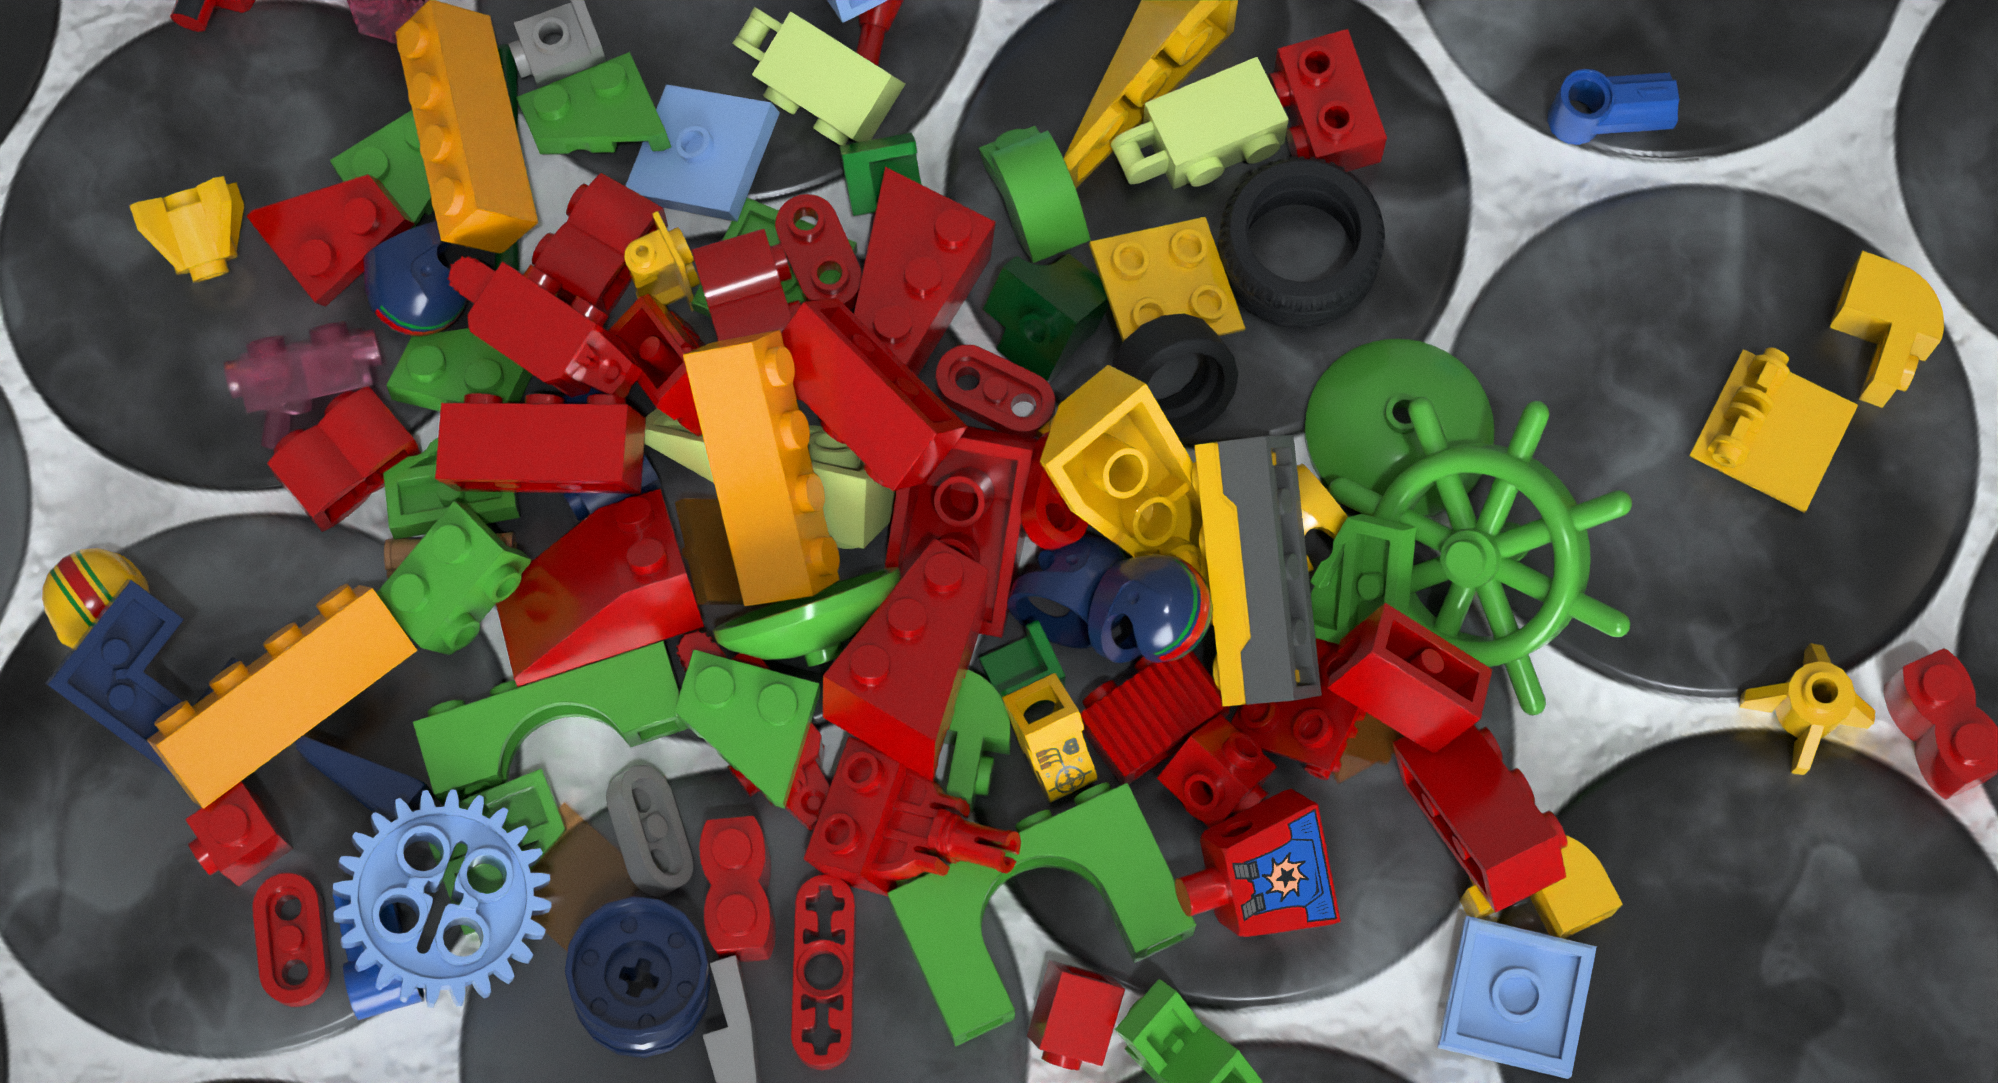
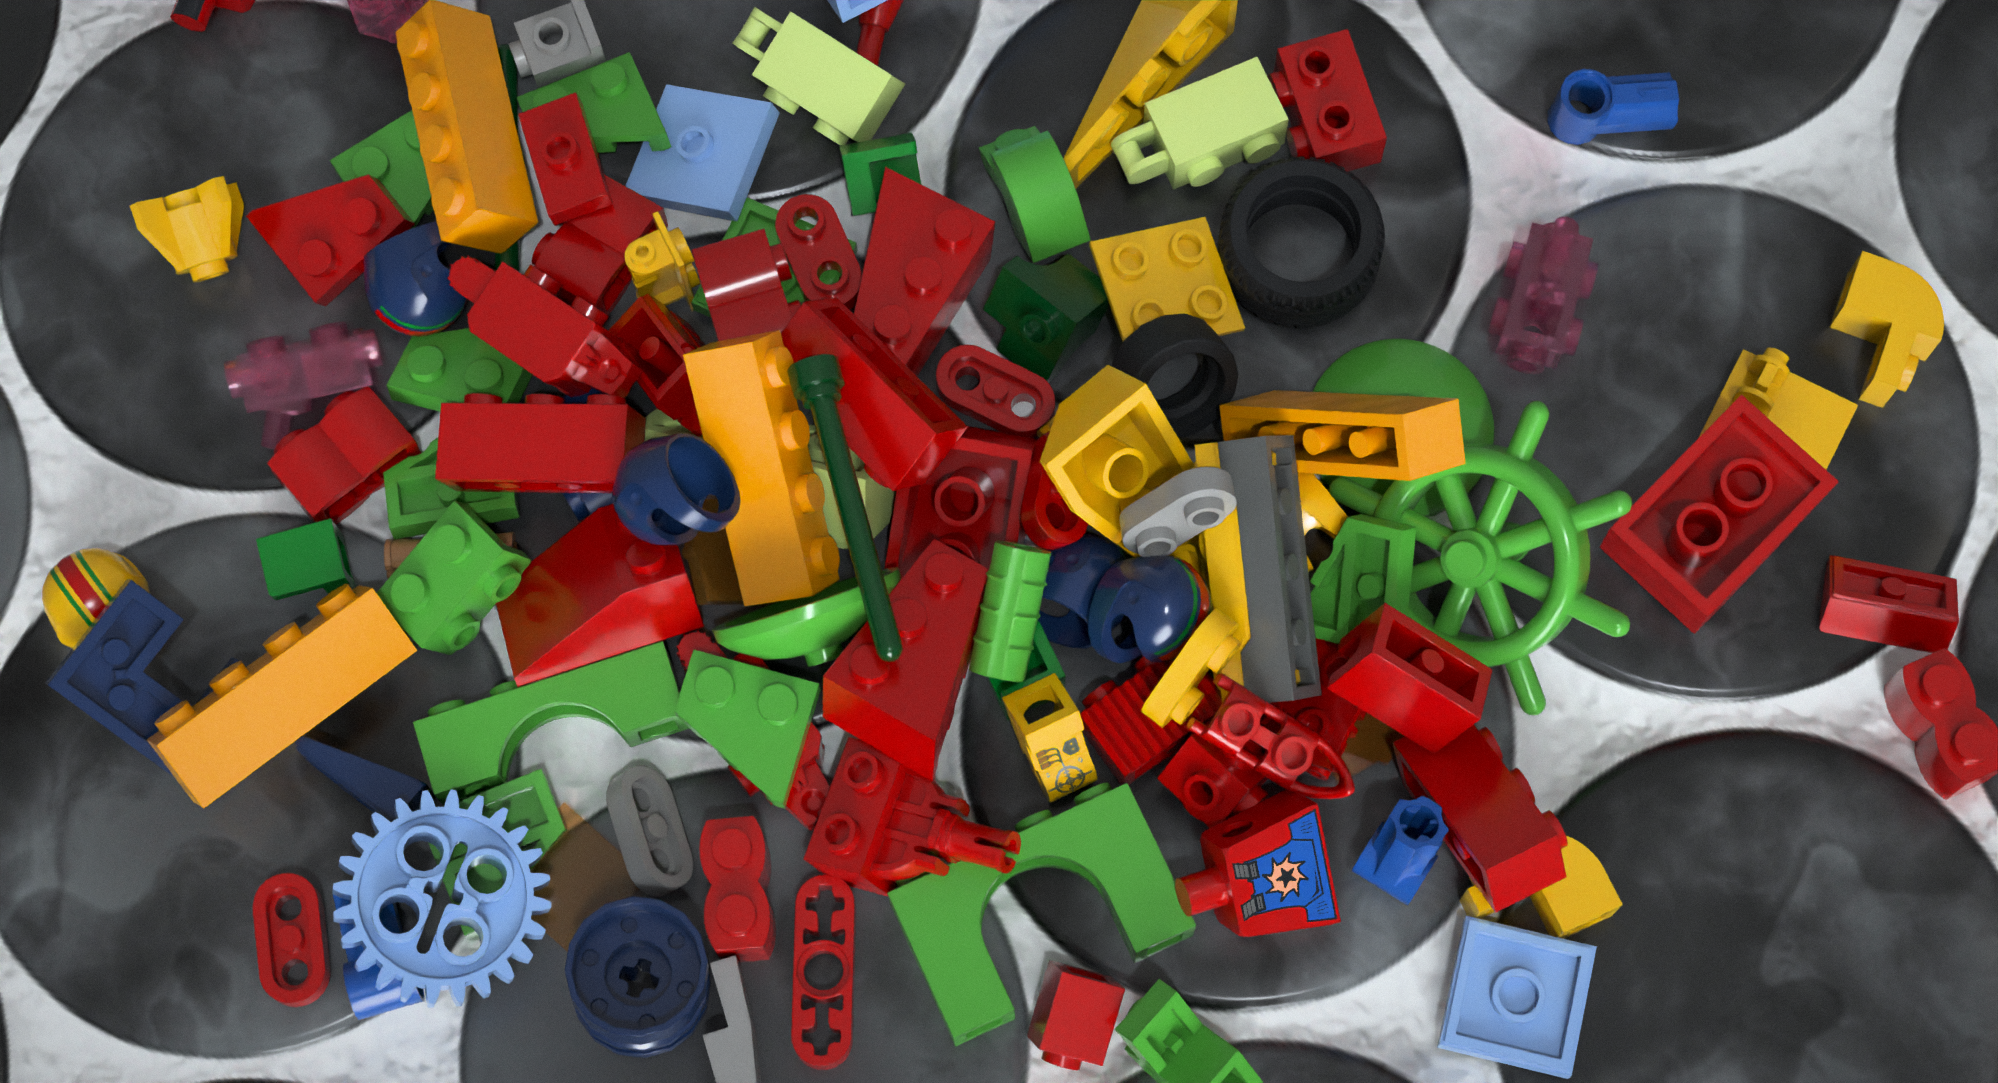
red brick [185,781,293,886] -> none
bright green brick [943,670,1011,813] -> none
yellow brick [1739,643,1875,775] -> none
none -> green panel [256,518,356,600]
none -> red plate [518,92,613,226]
none -> dark blue helmet [612,433,741,545]
none -> dark green piece [787,354,903,662]
none -> bright green axle [969,540,1052,682]
none -> light grey plate [1119,467,1237,557]
none -> yellow plate [1141,608,1241,728]
none -> red piece [1187,673,1355,799]
none -> light orange brick [1219,390,1466,481]
none -> blue piece [1352,795,1449,906]
none -> clear pink brick [1488,217,1599,374]
none -> red slope [1599,394,1839,634]
none -> red slope [1819,555,1959,653]

